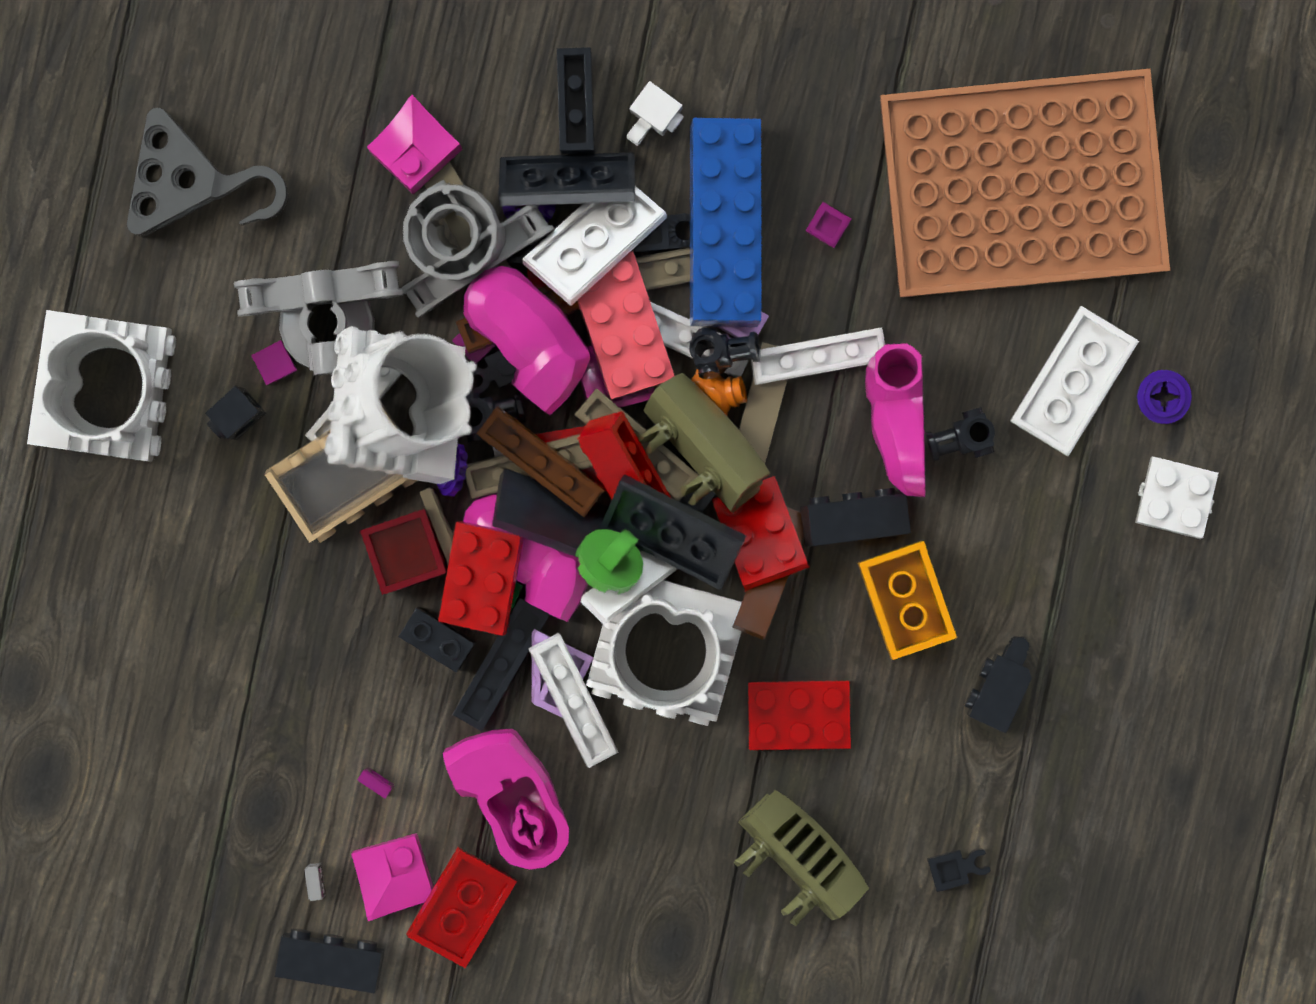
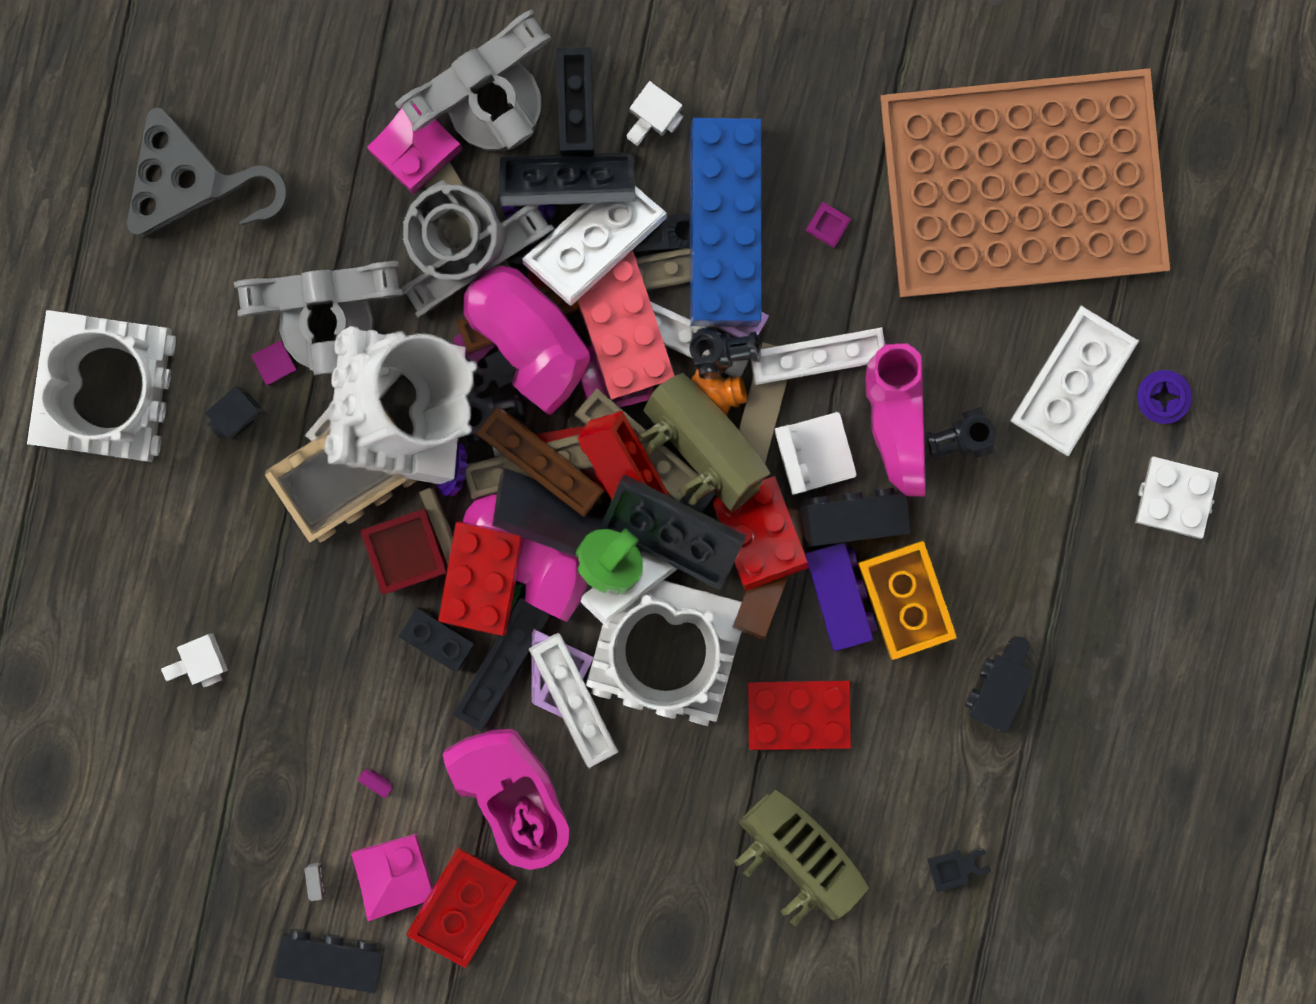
none -> white brick [161,633,228,688]
none -> light grey piece [395,10,552,152]
none -> white bracket [774,412,857,495]
none -> dark purple brick [804,542,877,651]

